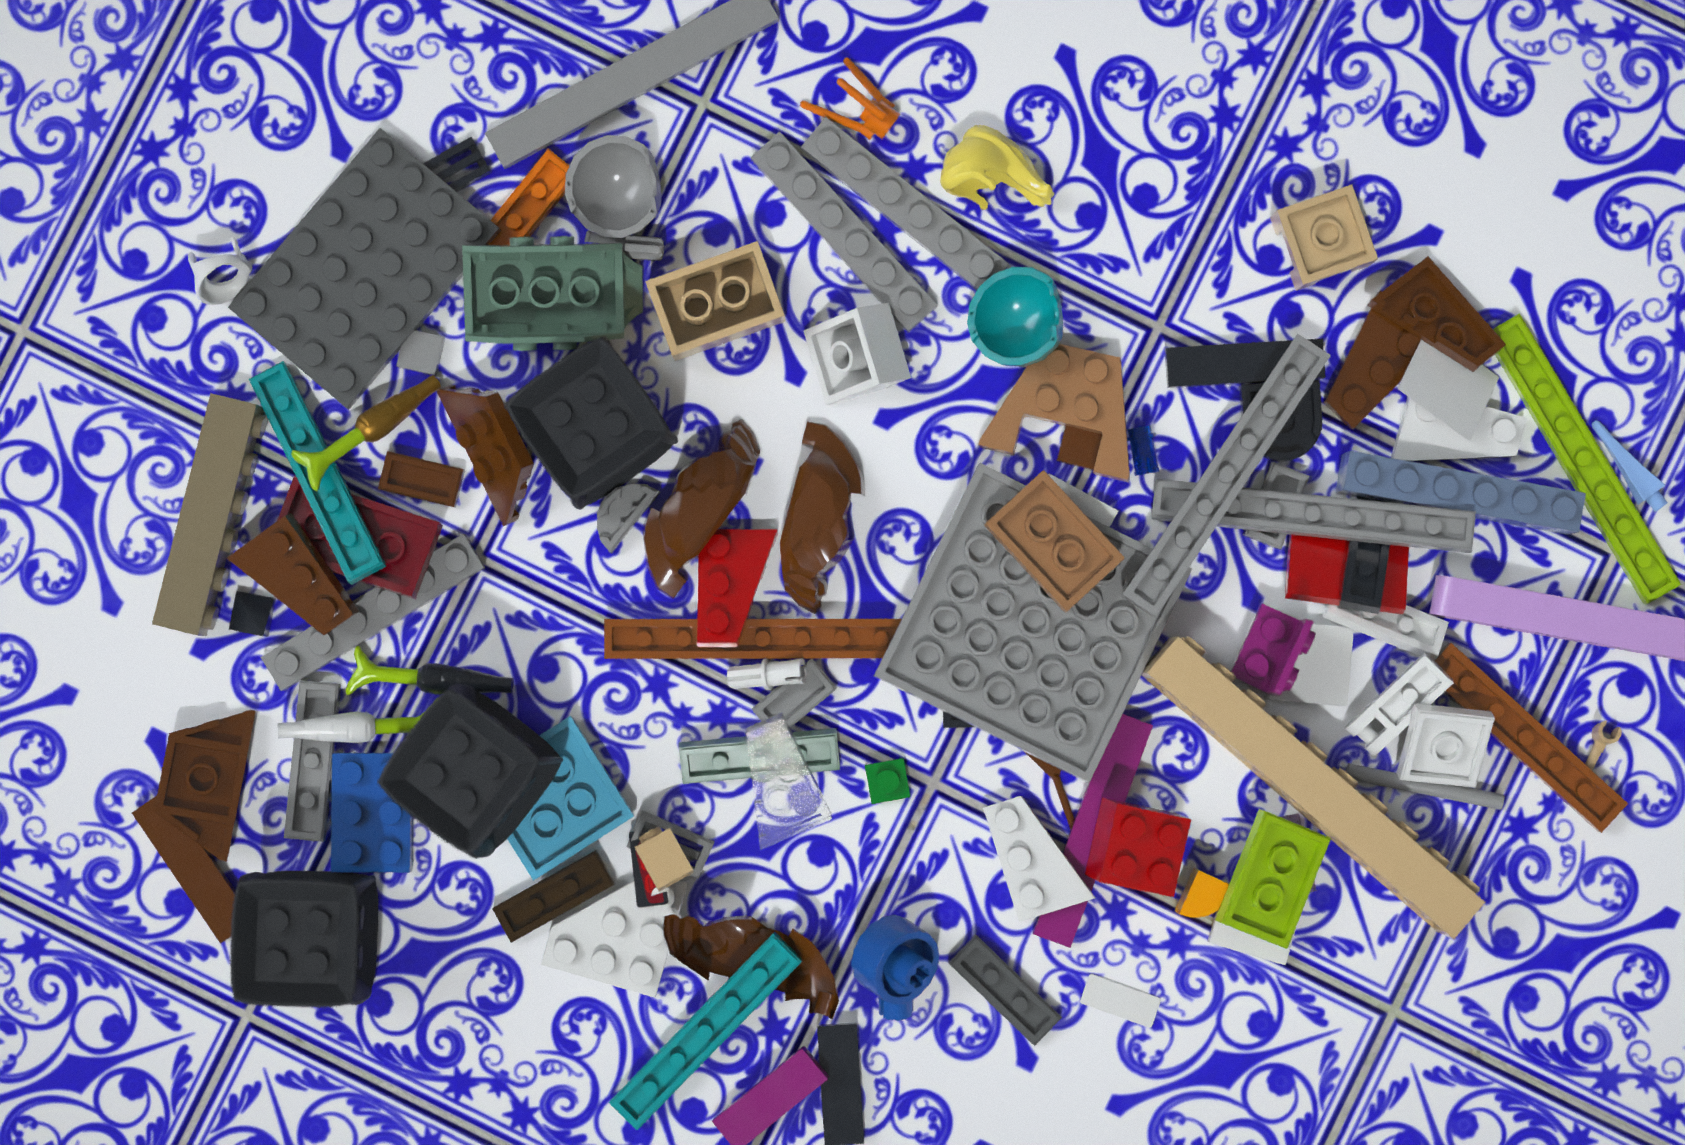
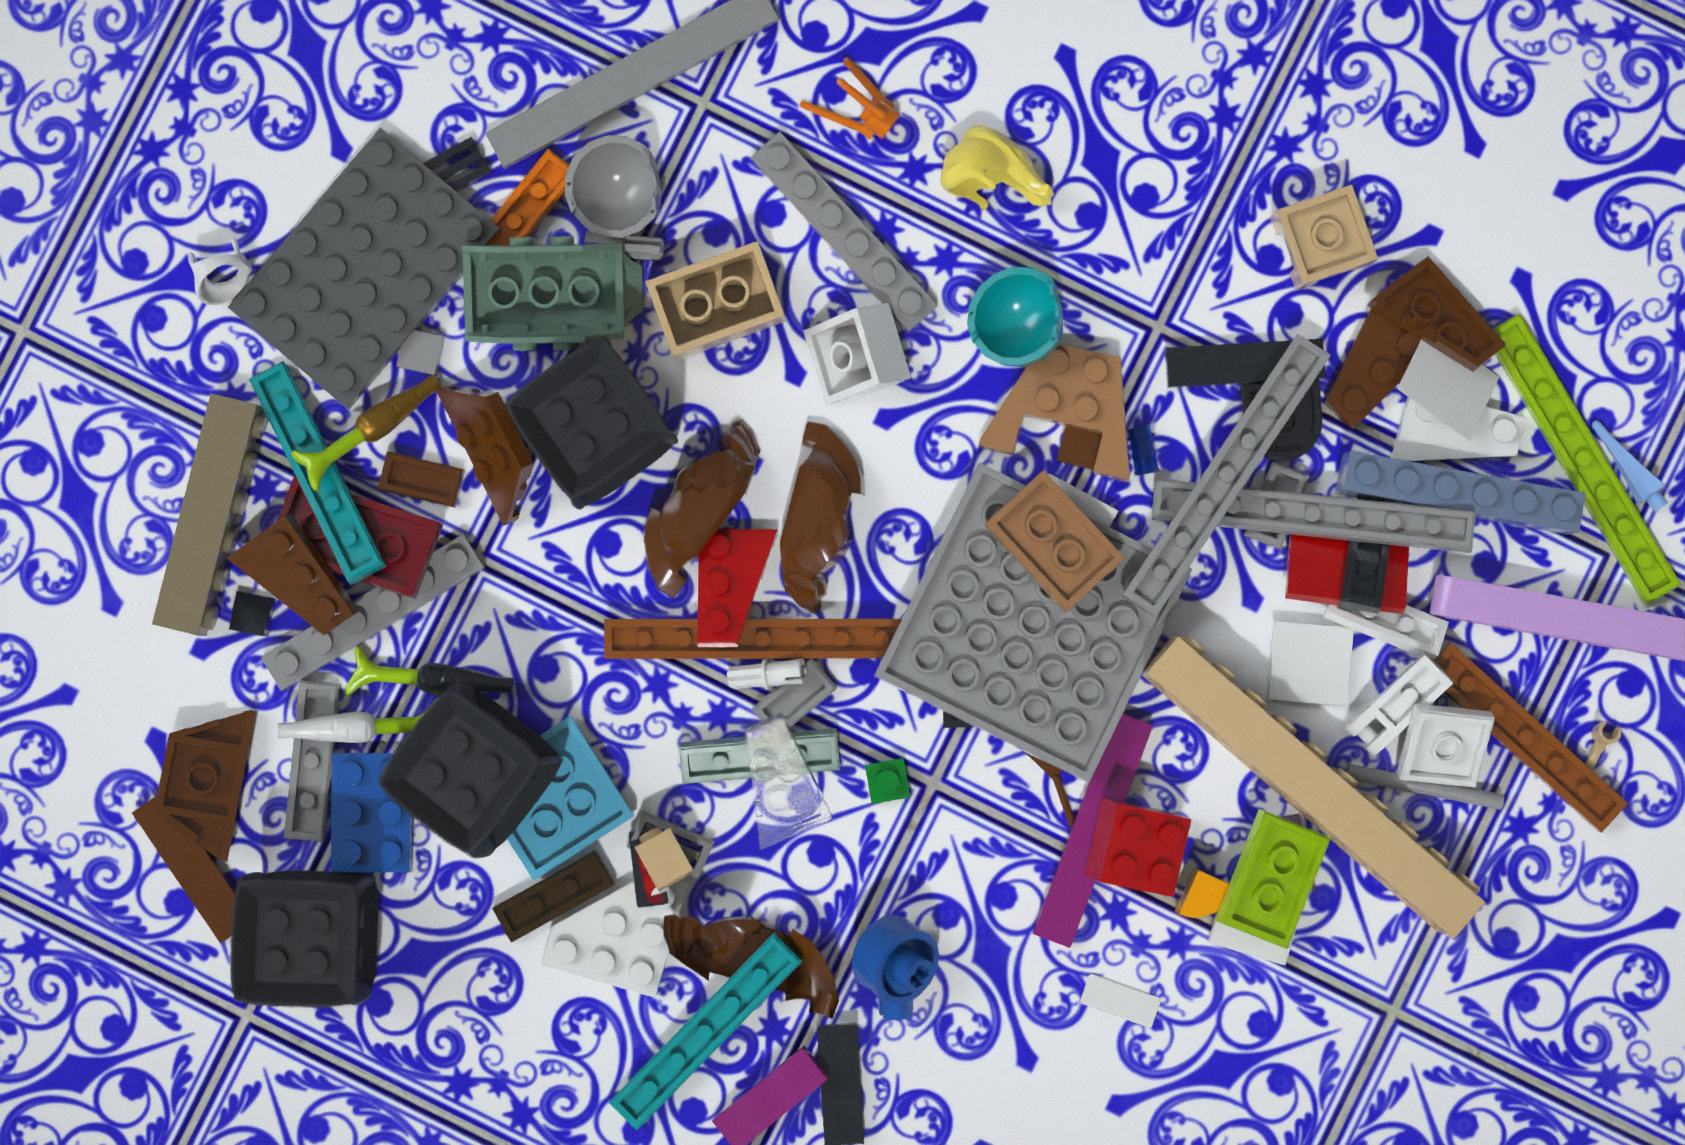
light grey tile [597,484,660,554] -> none
light grey plate [801,117,1009,291] -> none
dark grey tile [948,934,1062,1046] -> none
white wing [983,796,1096,922] -> none
magenta bracket [1230,603,1316,696] -> none

